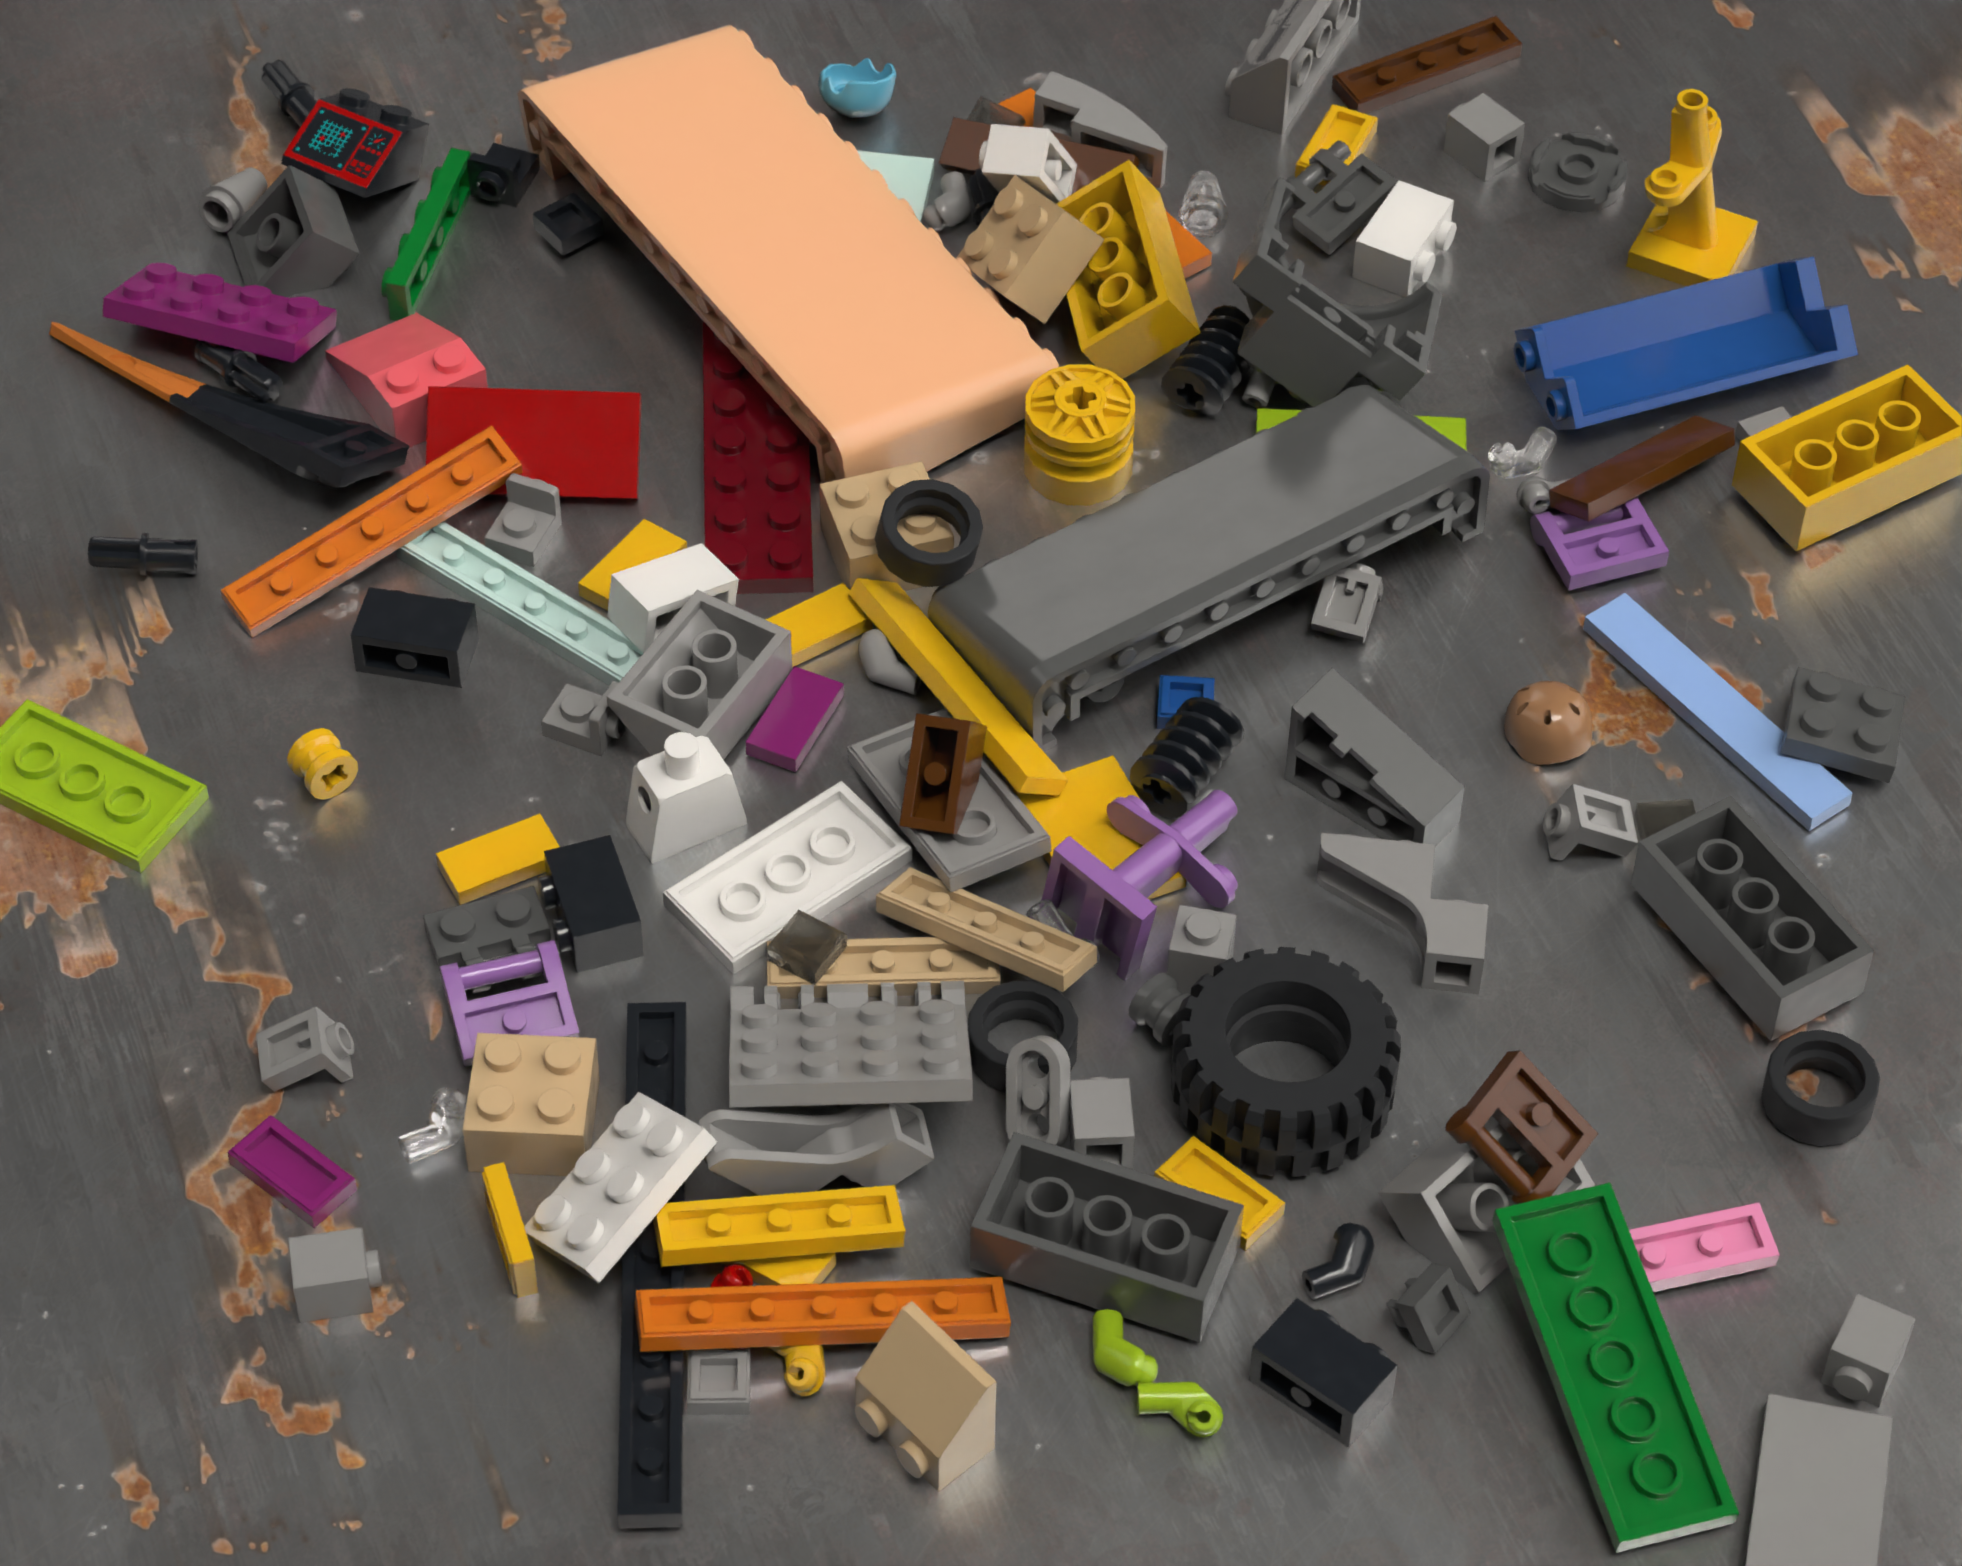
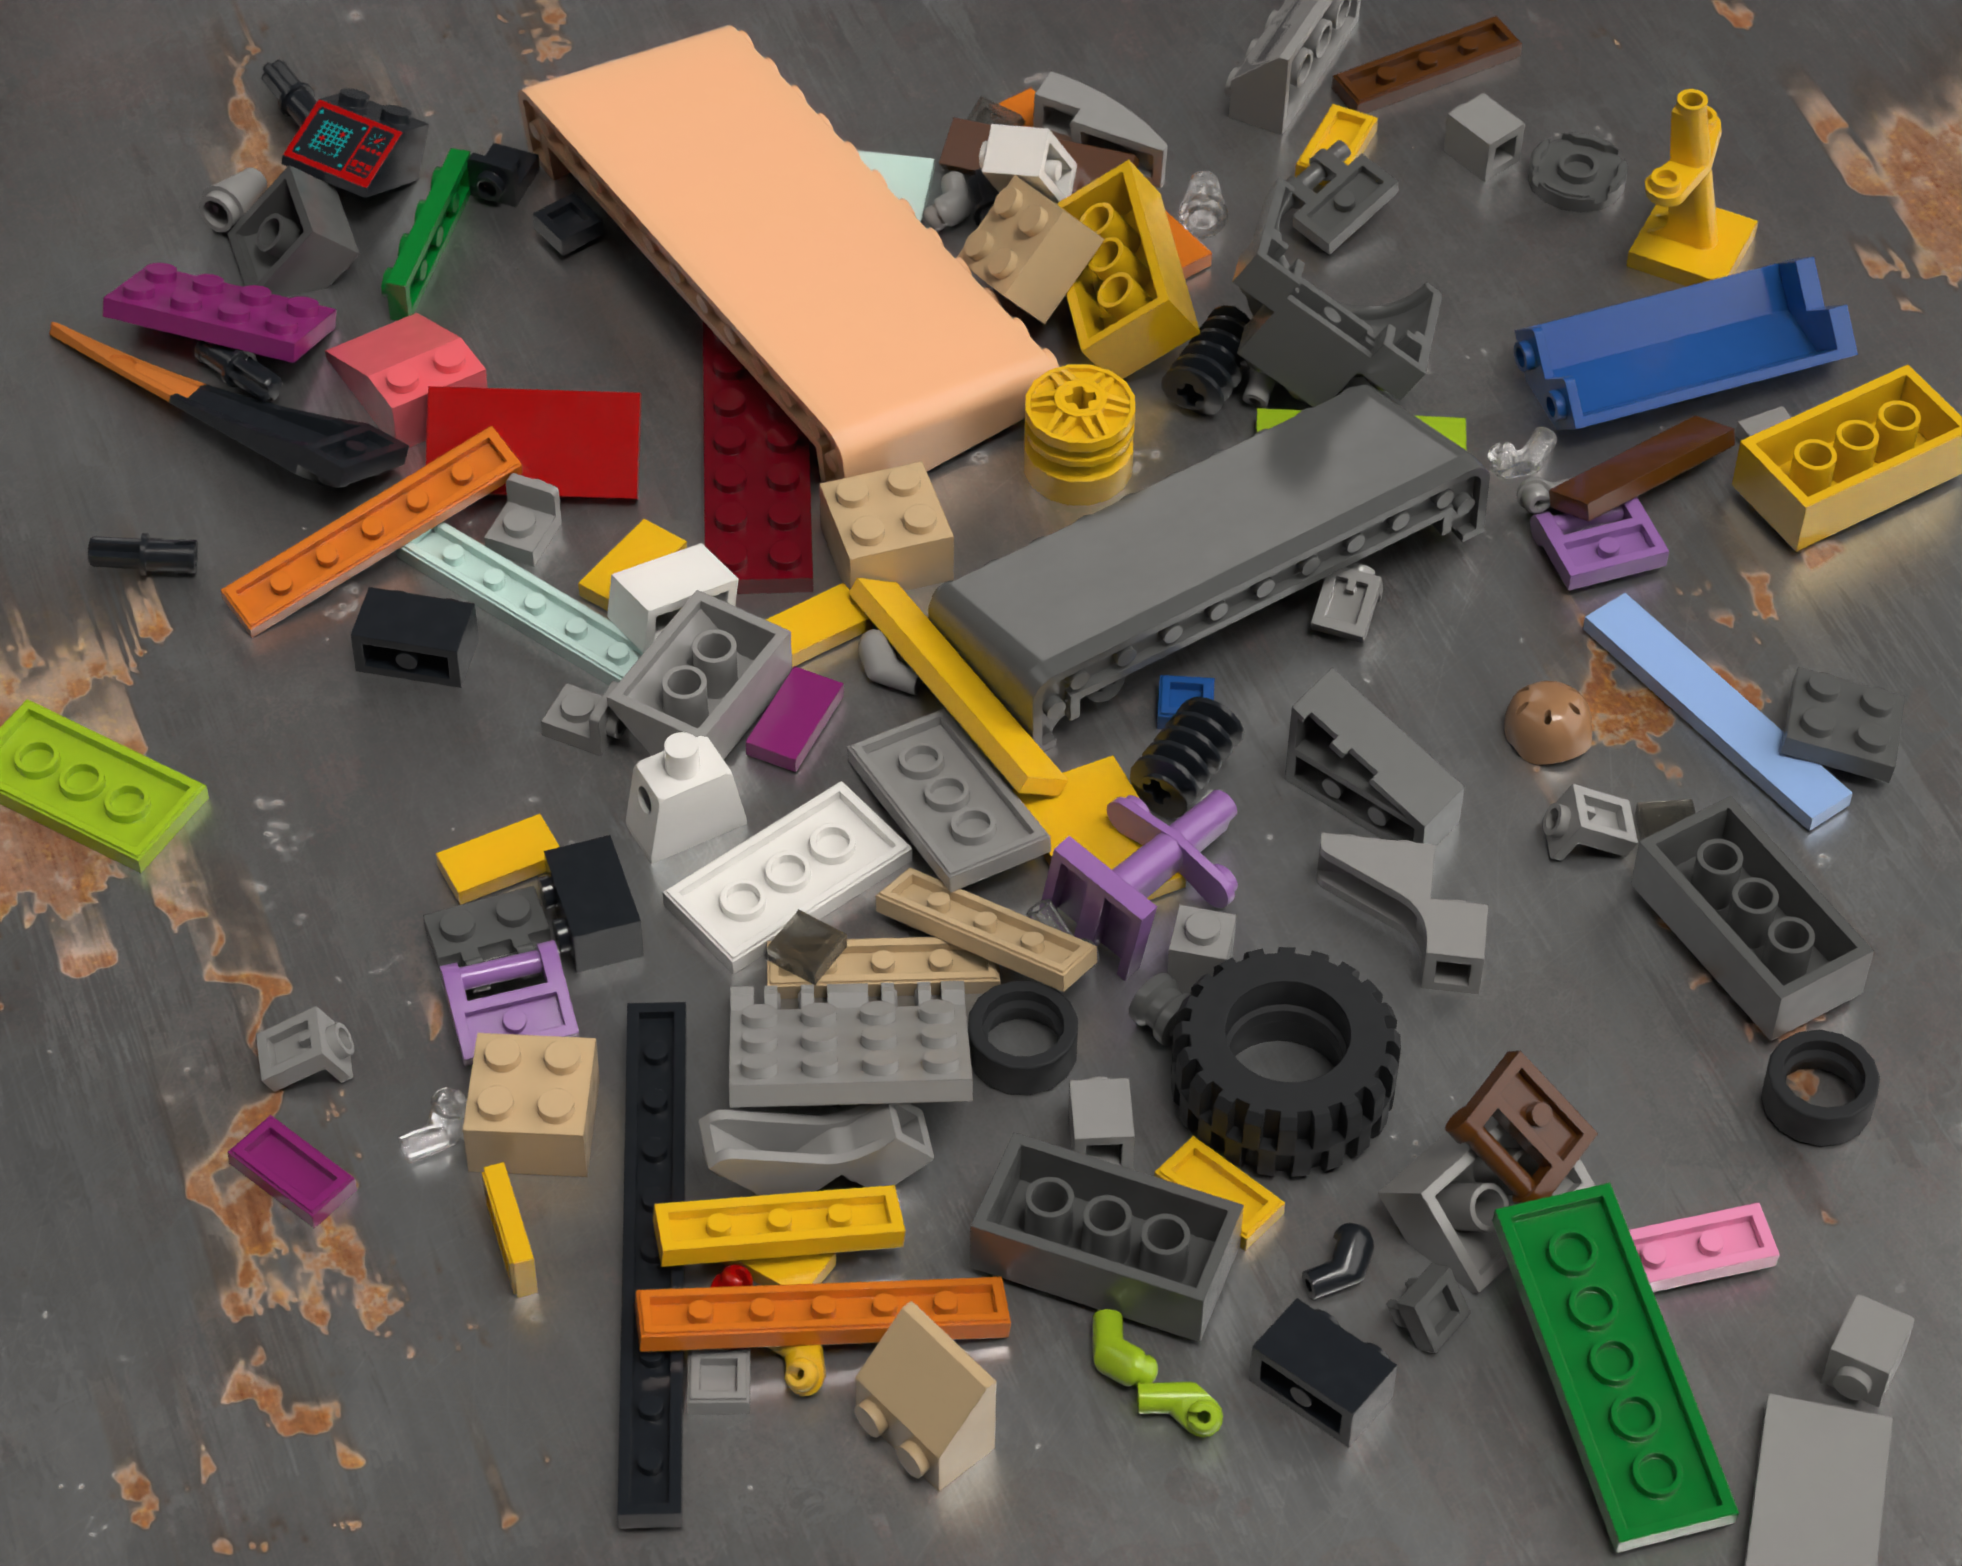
yellow wheel [287,728,358,800] -> none
light grey brick [288,1227,383,1323] -> none
white plate [524,1092,717,1283] -> none
medium azure hair [818,58,896,118] -> none
black tyre [875,479,983,587] -> none
reddish brown slope [899,713,987,835] -> none
light grey plate [1006,1035,1071,1147] -> none
white brick [1352,180,1457,297] -> none

